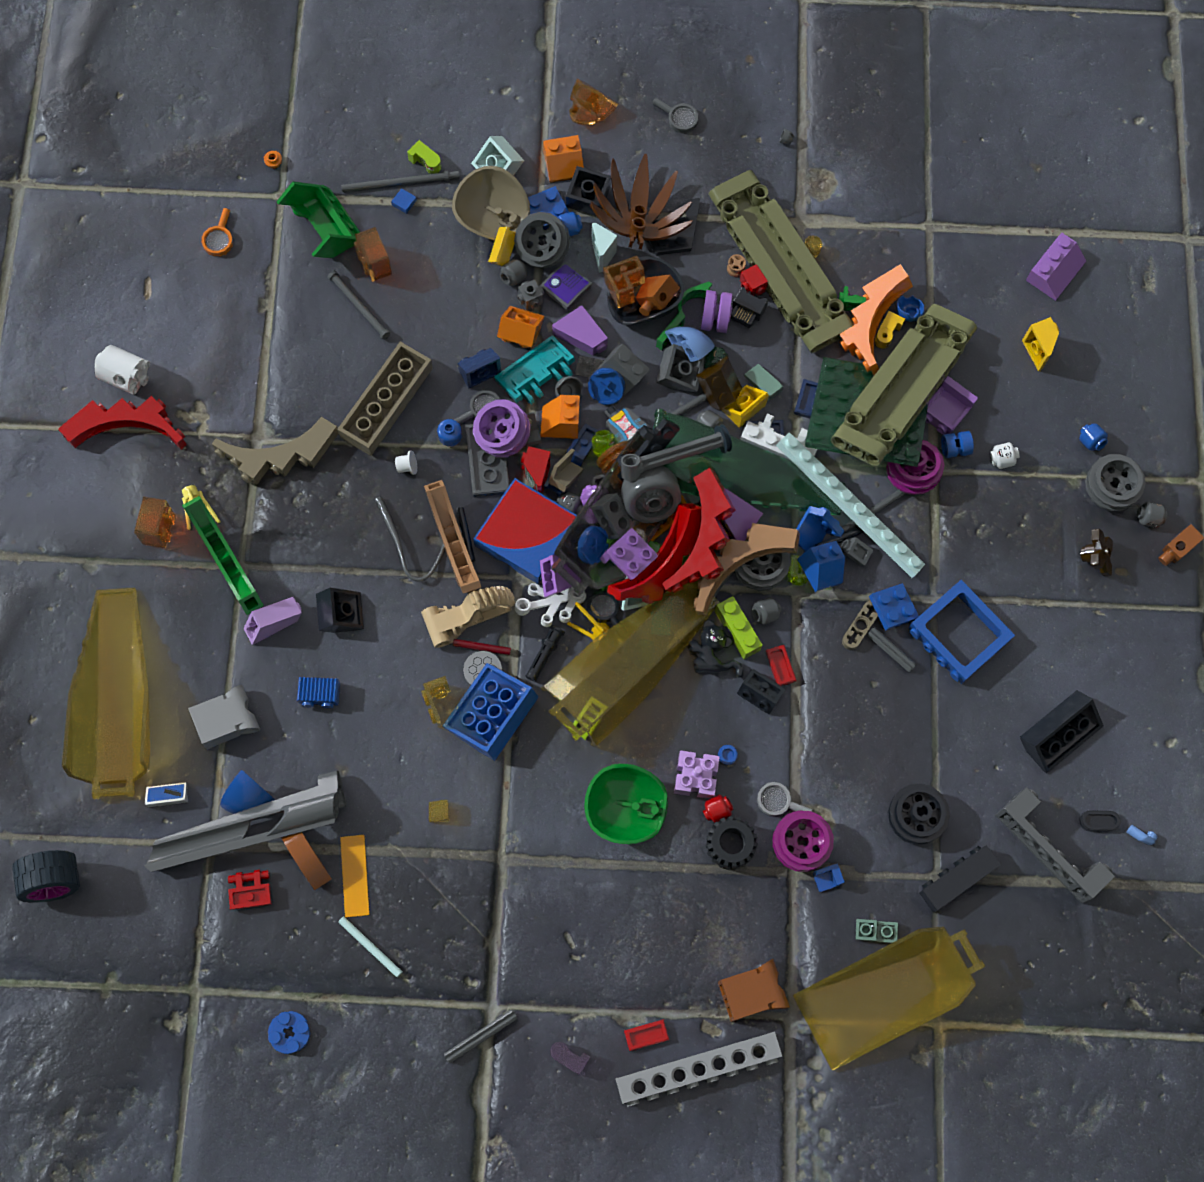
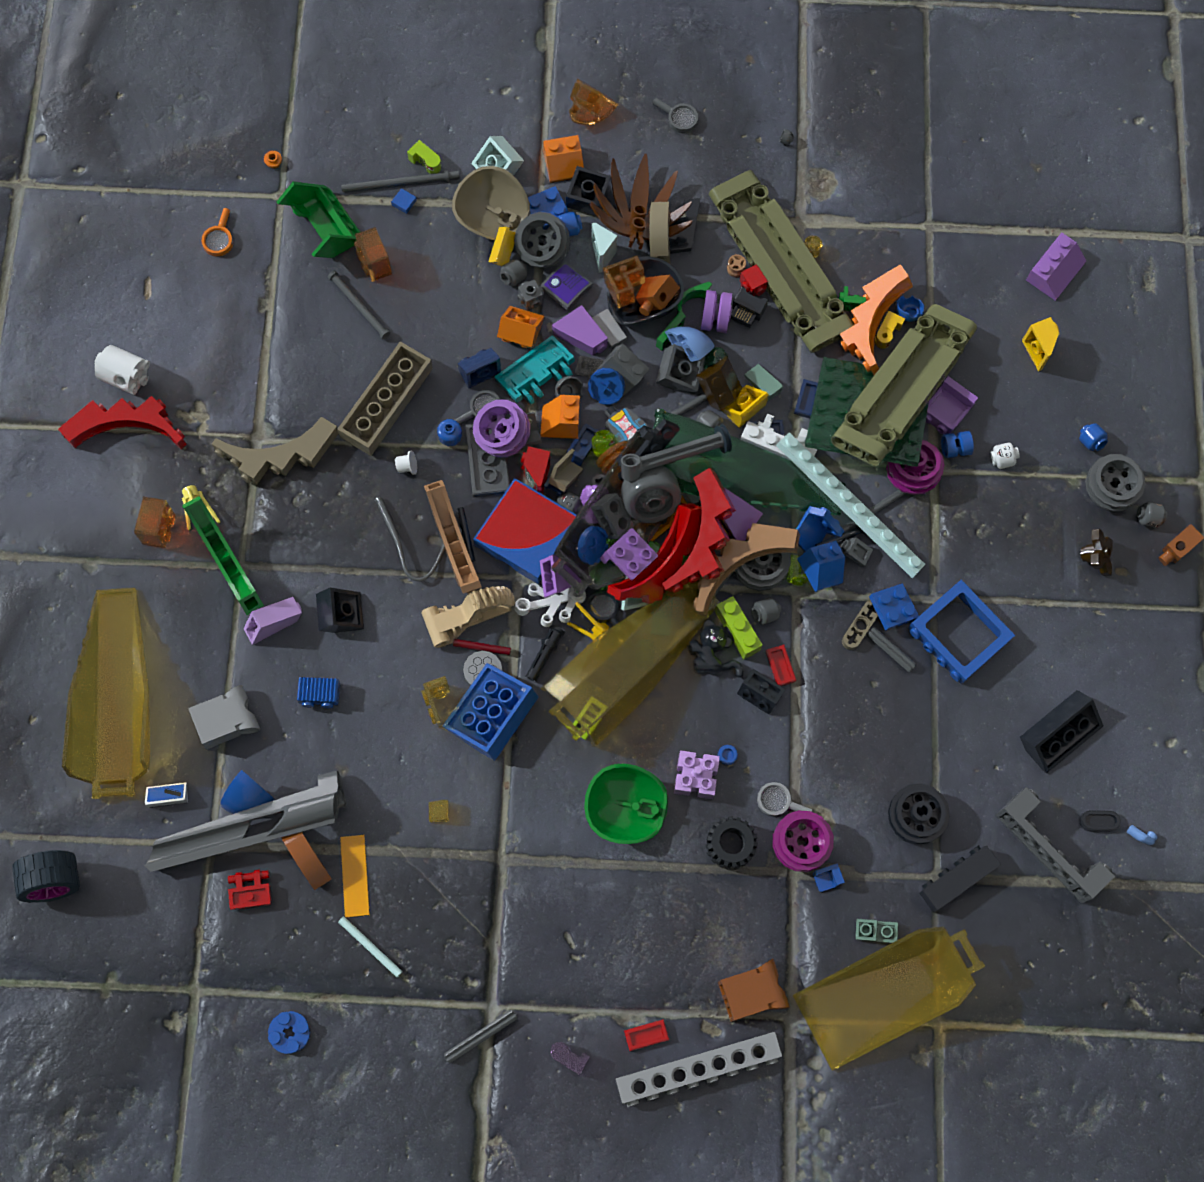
red head [703,794,734,823] -> none
none -> light grey tile [592,309,627,349]
none -> dark tan arch [649,202,671,265]

